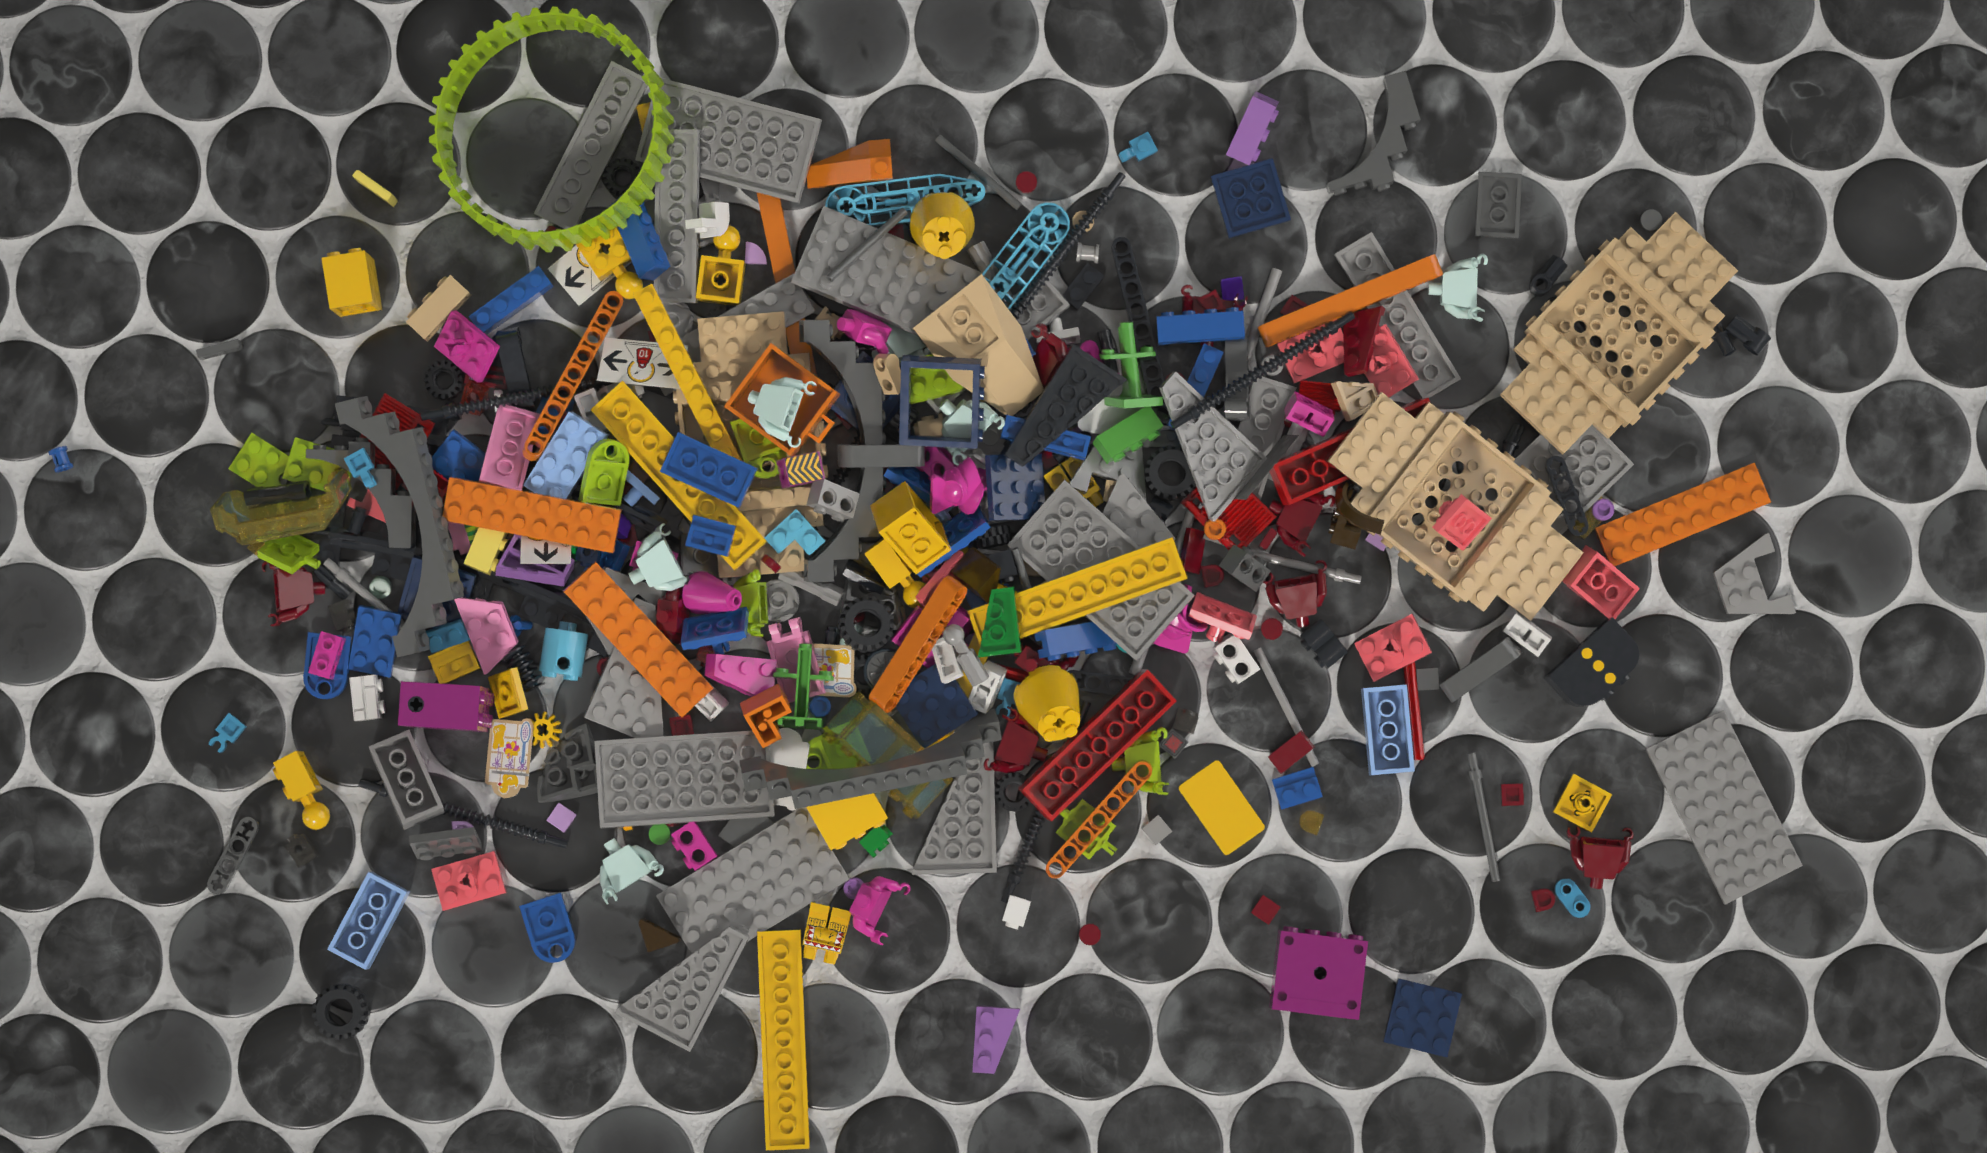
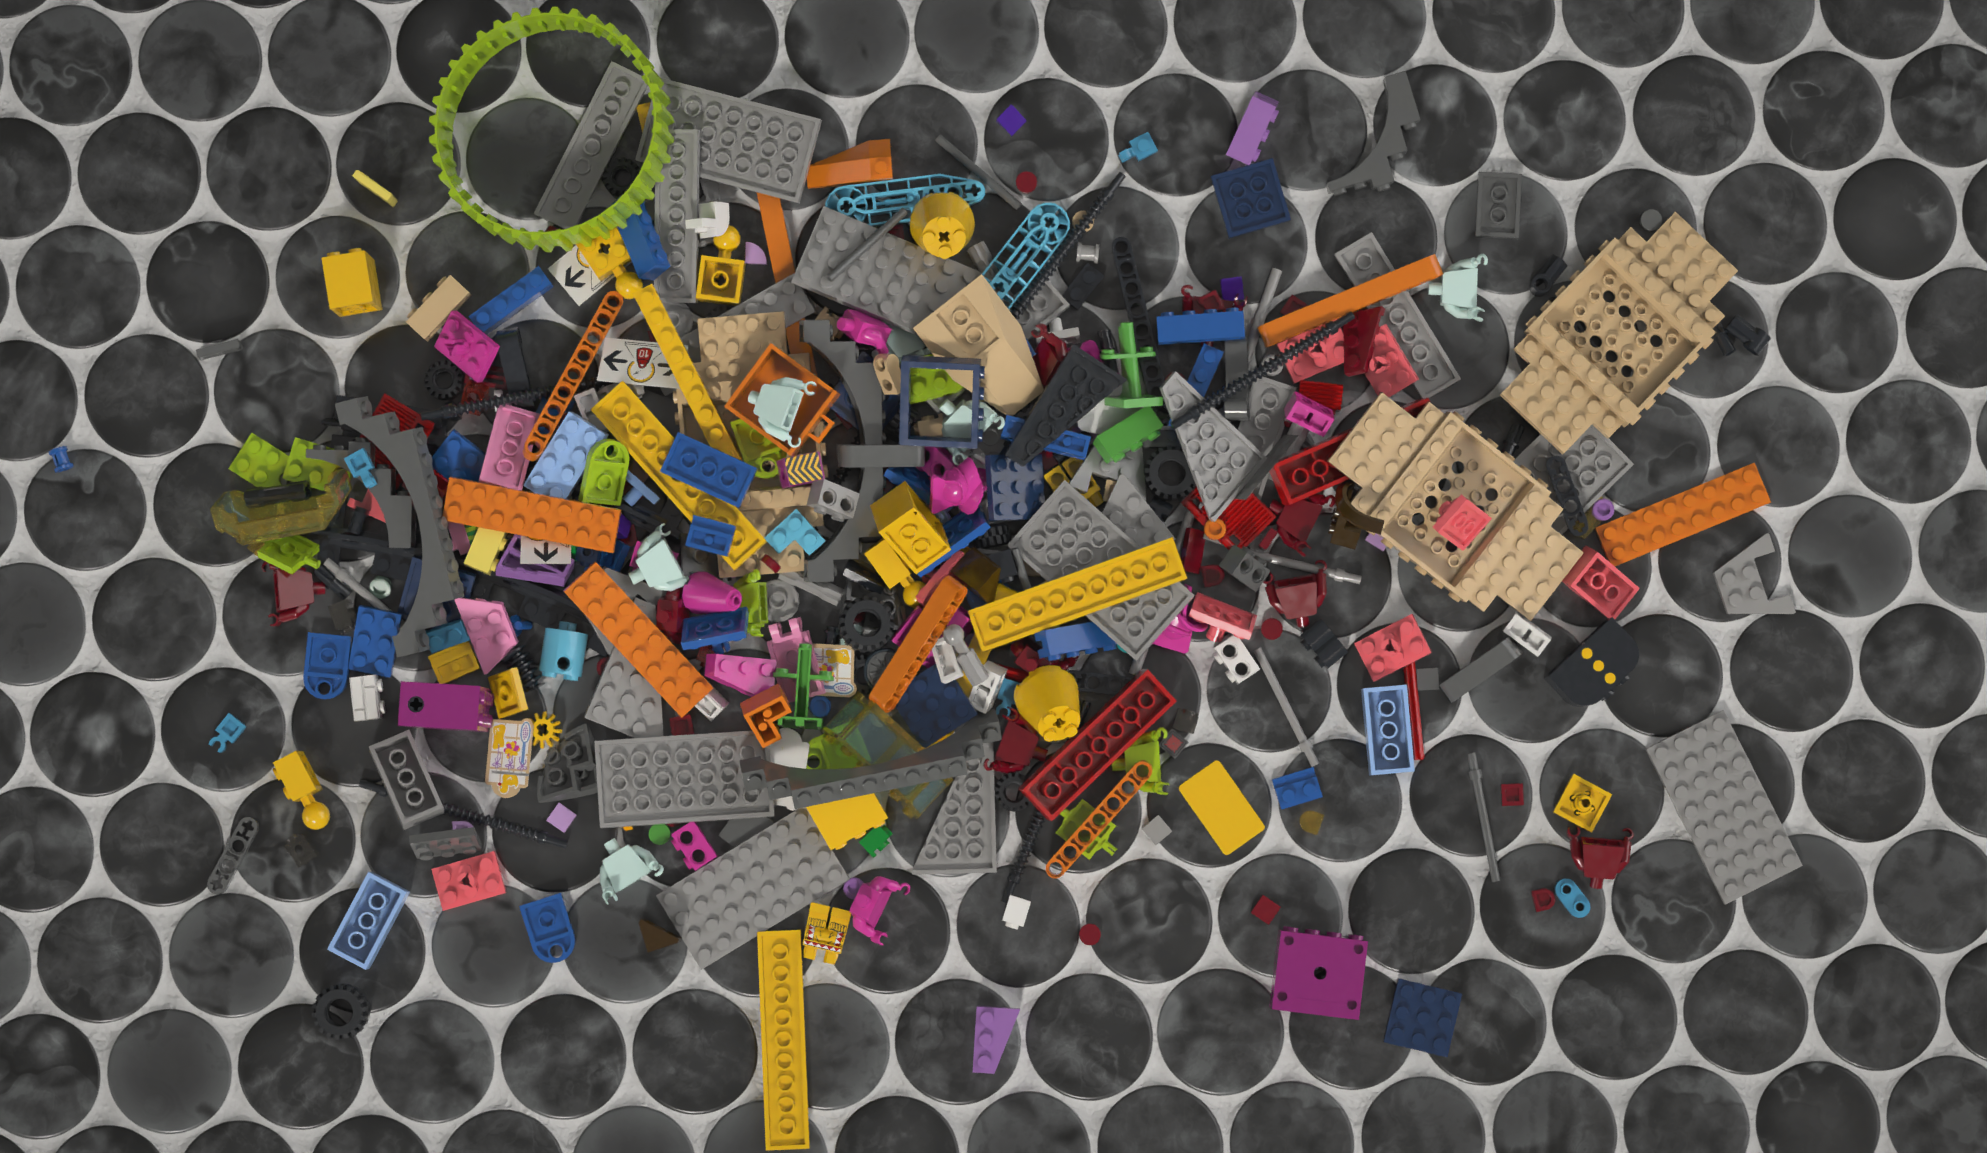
dark pink brick [308,631,346,680] -> none
light grey wing [615,926,750,1052] -> none
green wing [978,587,1022,658] -> none
dark red tile [1268,730,1315,774] -> none
tan wing [1331,381,1378,421] -> none
none -> dark purple slope [996,104,1027,136]

